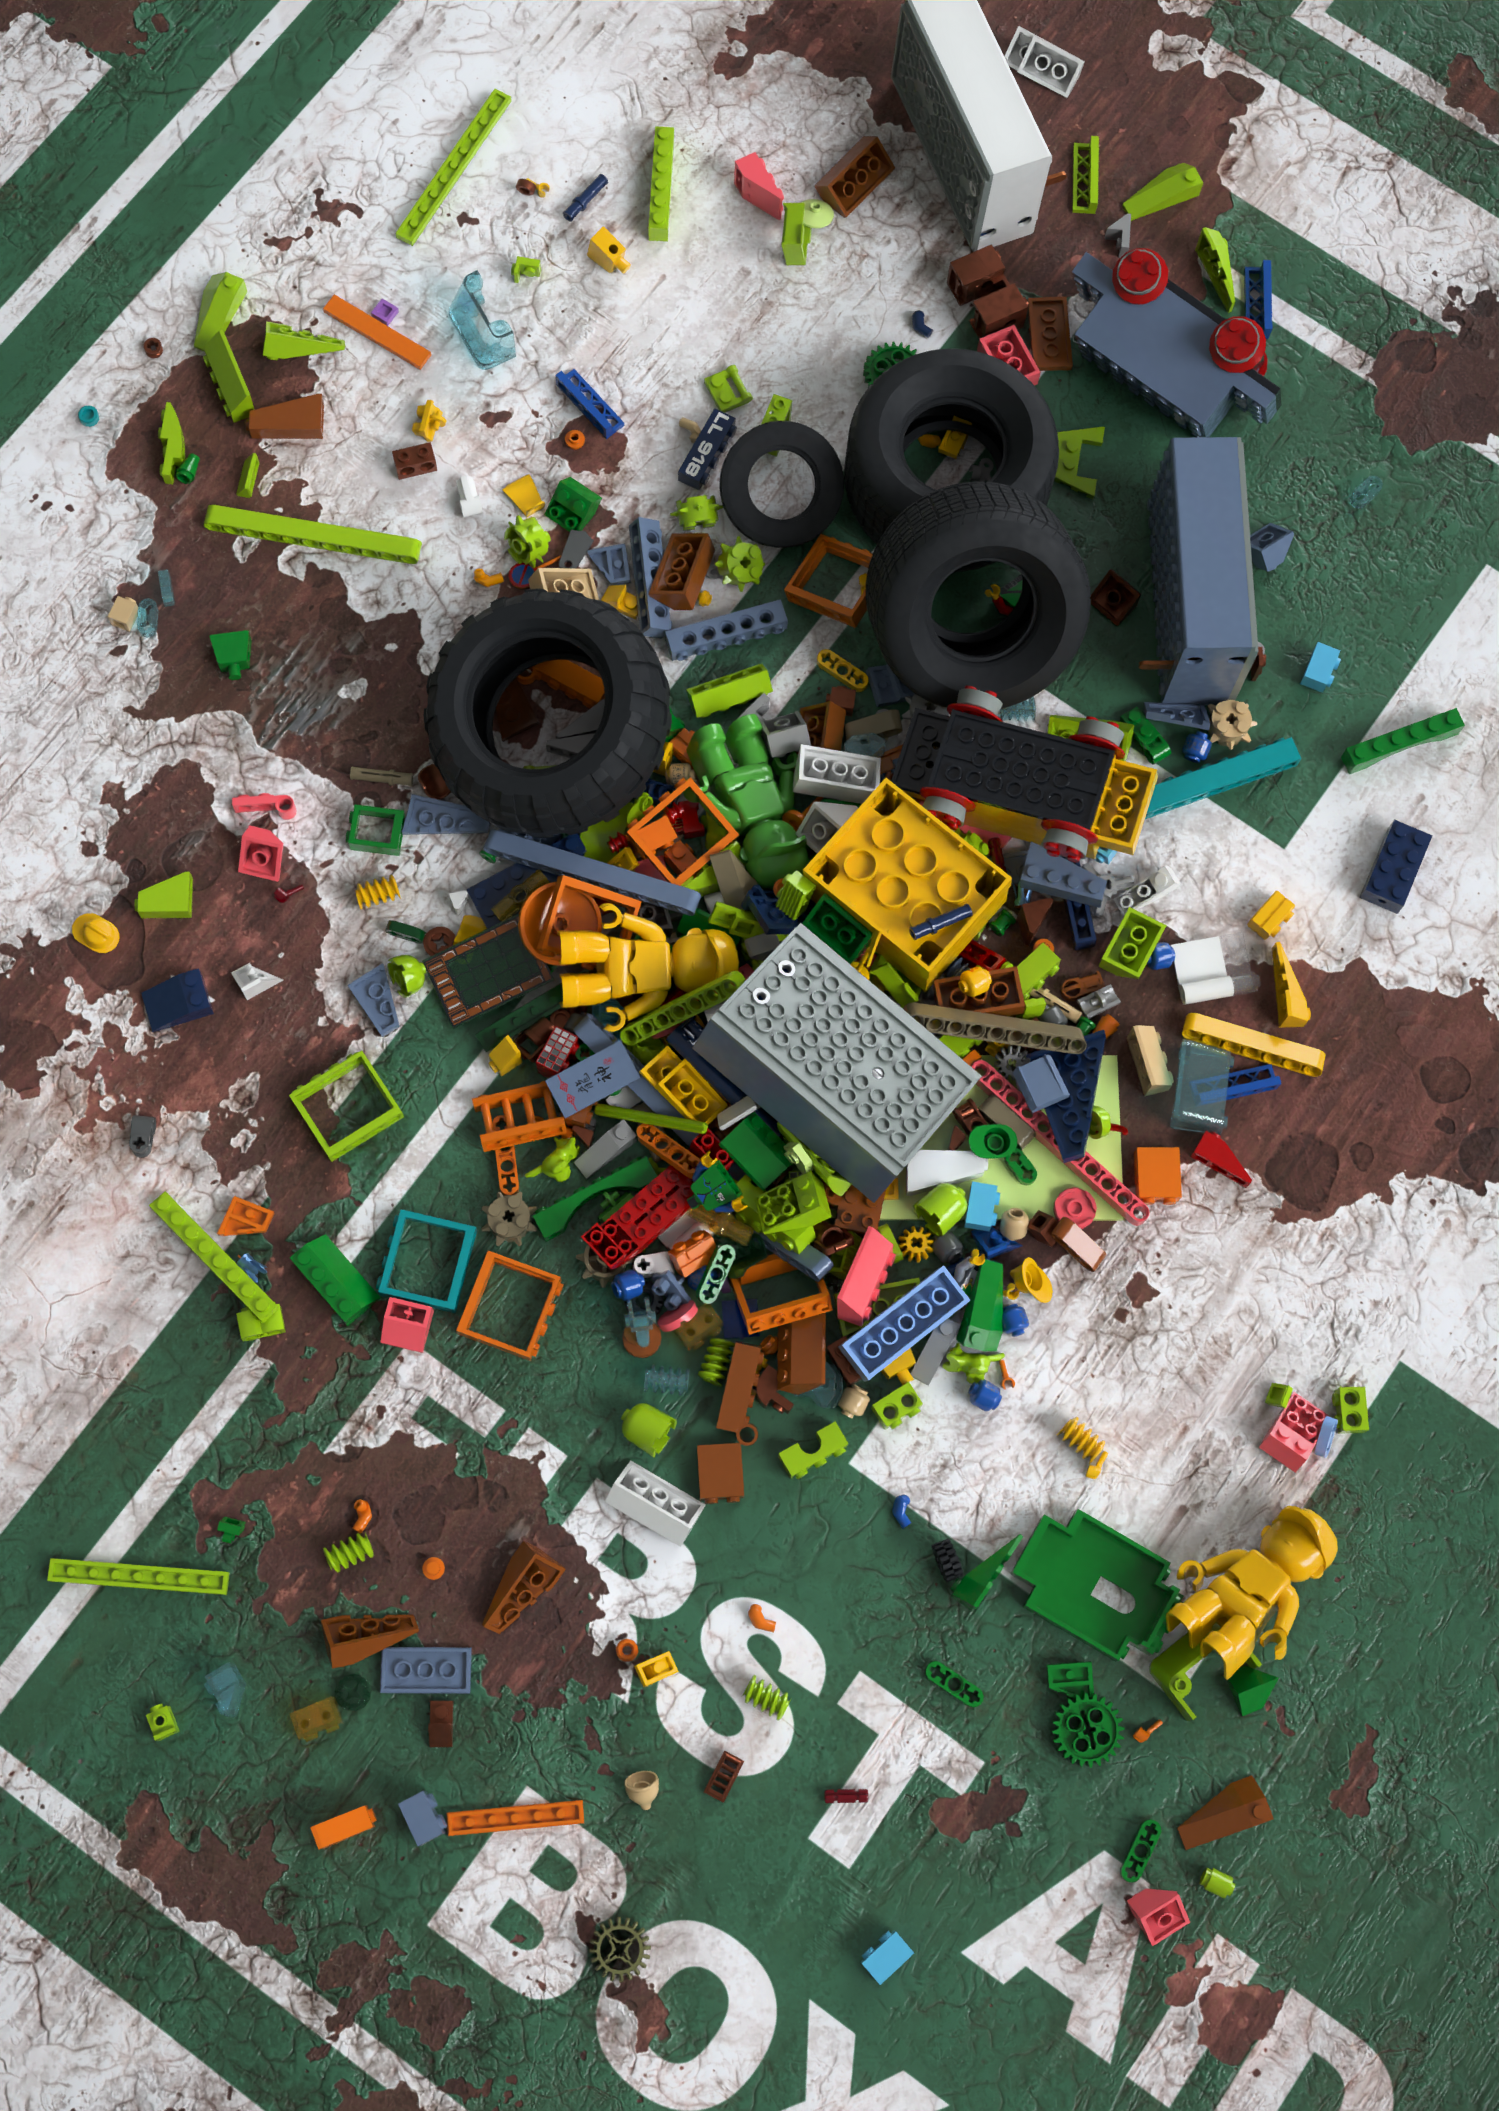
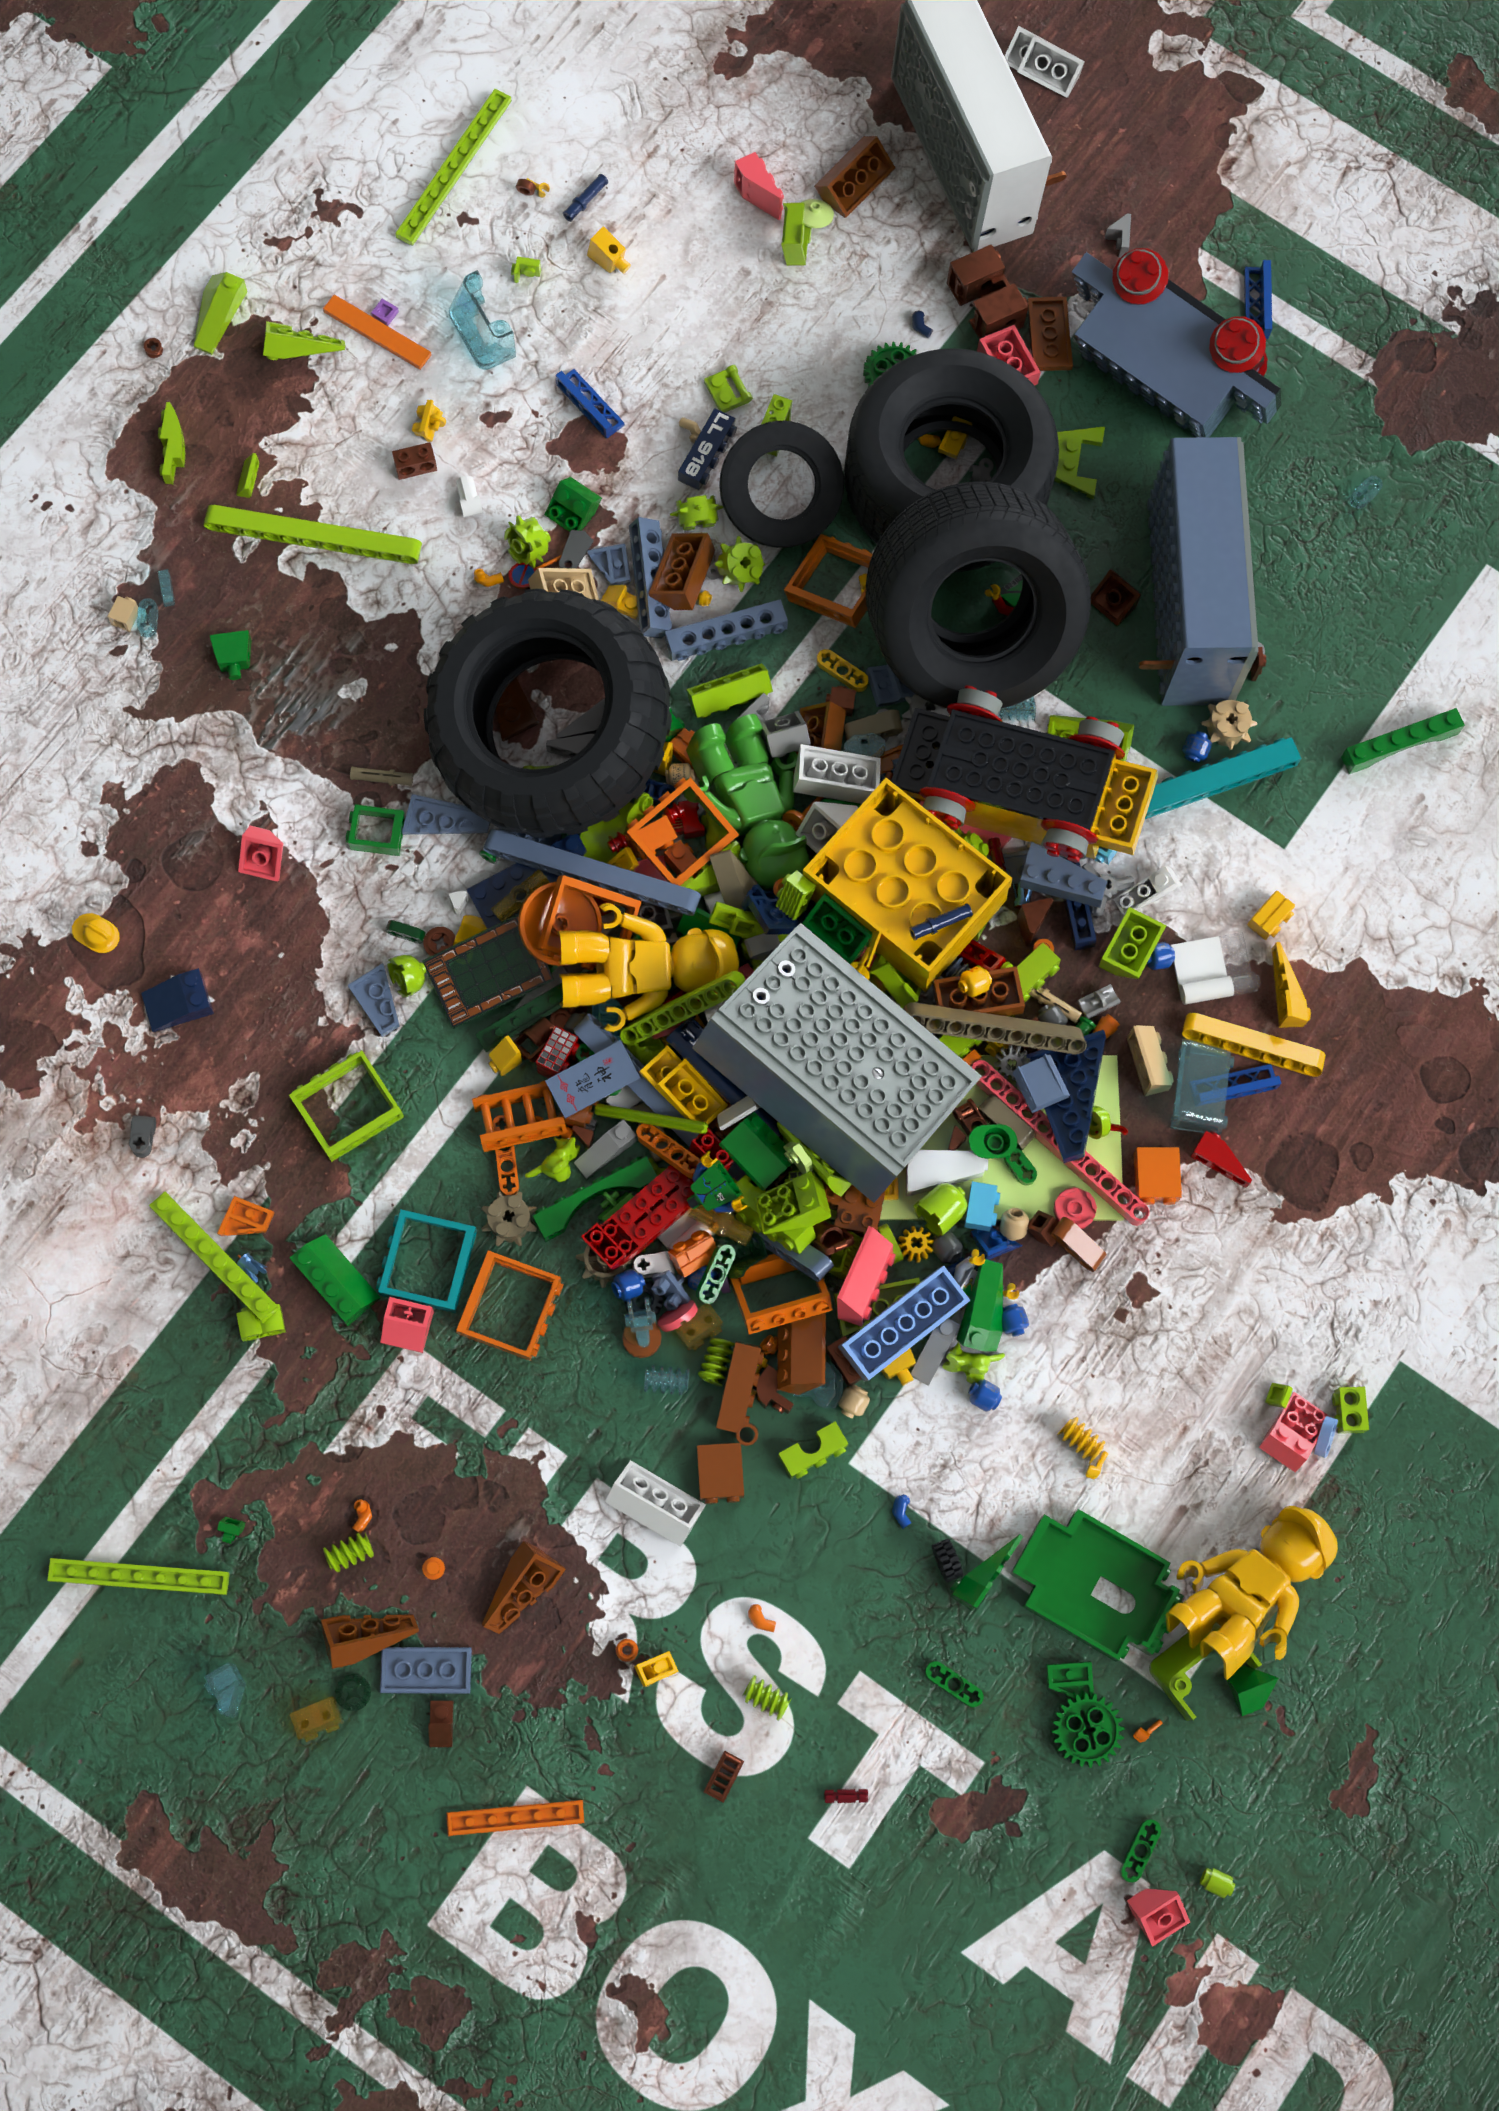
teal tile [78,406,99,427] -> none
lime slope [134,872,193,918] -> none
lime brick [146,1704,180,1741] -> none
green cone [176,453,200,484] -> none
lime slope [203,329,255,423] -> none
coral plate [232,793,297,820] -> none
white slope [232,963,283,1000] -> none
dark orange slope [246,394,324,439] -> none
dark red hand [274,884,304,903] -> none
orange slope [310,1805,377,1849] -> none
yellow piece [355,874,401,910] -> none
sand blue brick [398,1791,448,1846] -> none
copper helmet [418,764,451,799] -> none
yellow piece [502,474,545,517] -> none
orange hinge [516,660,605,709] -> none
orange plate [565,430,585,450] -> none
olive gear [589,1917,651,1982] -> none
lime cylinder [621,1403,677,1458] -> none
tan helmet [625,1771,659,1810] -> none
lime brick [649,126,674,242] -> none
clear blue piece [722,1299,760,1340] -> none
medium azure brick [860,1930,914,1985] -> none
lime brick [871,1382,923,1430] -> none
green bush [989,909,1016,937] -> none
orange hand [999,1360,1015,1390] -> none
yellow piece [1010,1257,1053,1303] -> none
lime slope [1015,997,1046,1020] -> none
dark orange piece [1061,971,1105,1001] -> none
lime fence [1072,136,1099,214] -> none
green plate [1120,707,1171,765] -> none
lime wedge [1122,163,1203,221] -> none
sand blue wing [1143,702,1210,730] -> none
dark orange wedge [1177,1775,1274,1850] -> none
lime wedge [1195,227,1235,313] -> none
sand blue slope [1250,523,1294,572] -> none
medium azure brick [1300,642,1341,693] -> none
dark blue brick [1359,819,1433,914] -> none

